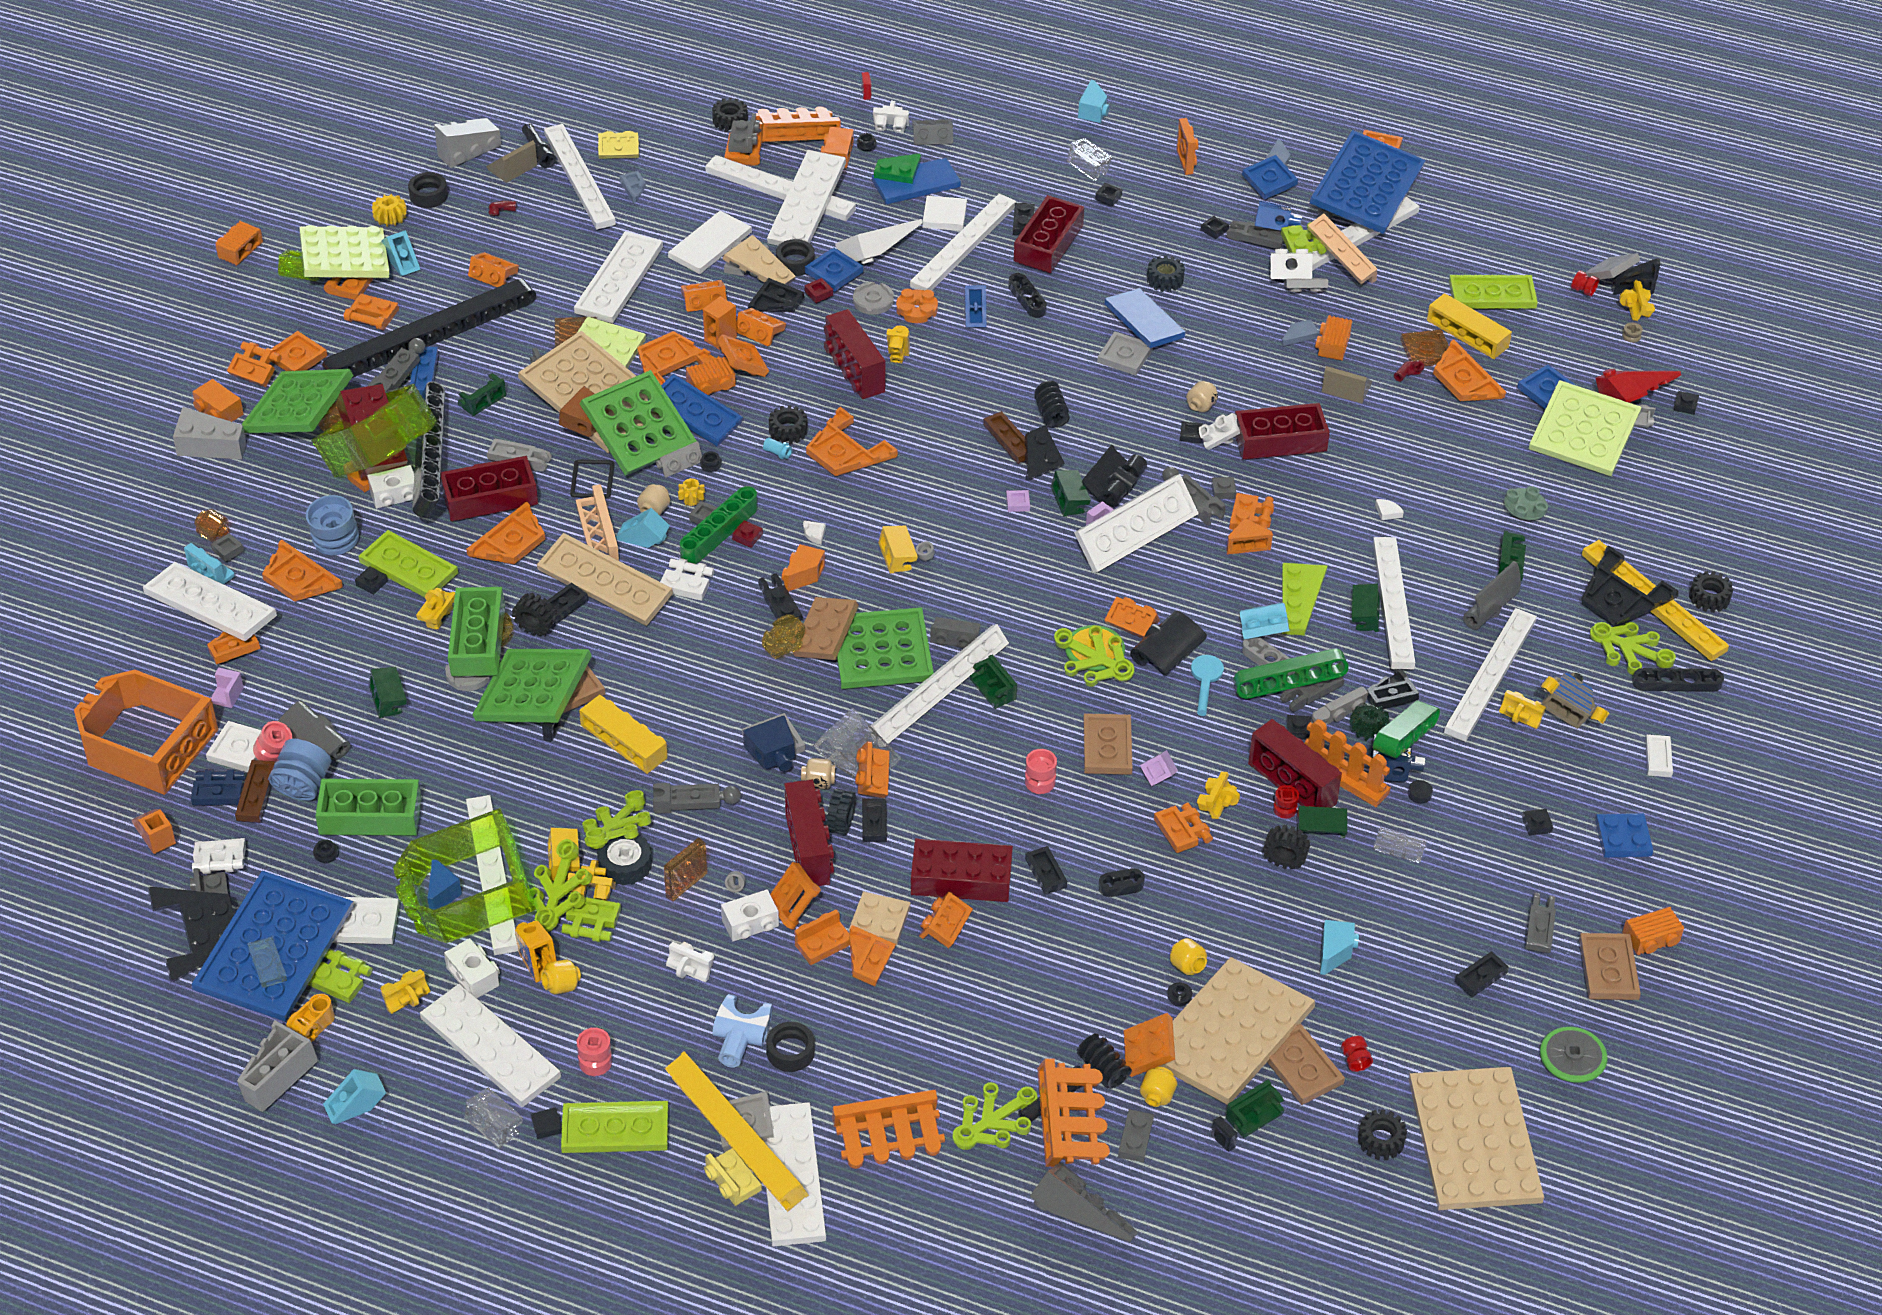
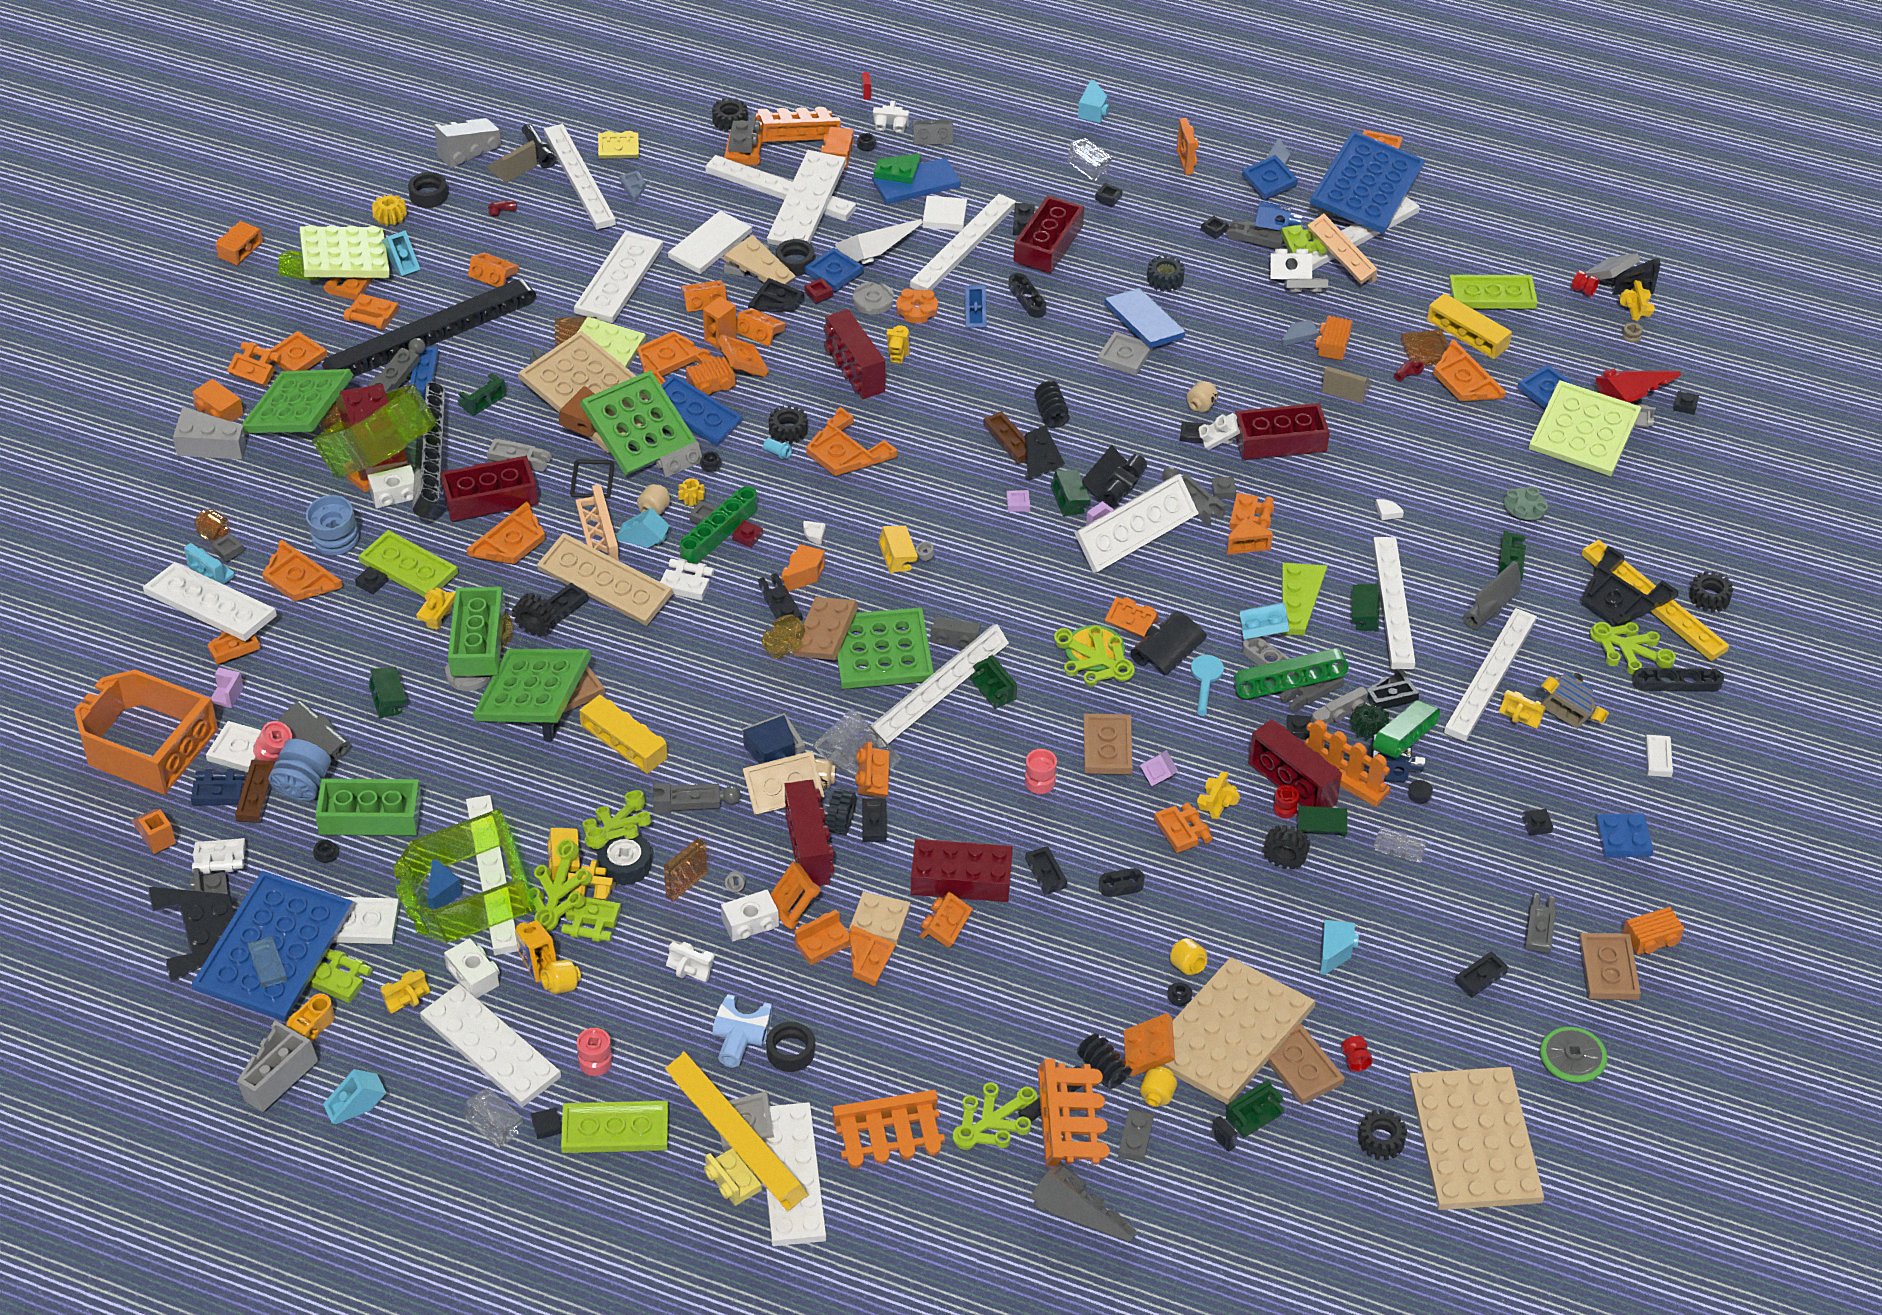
none -> tan tile [743,751,825,816]

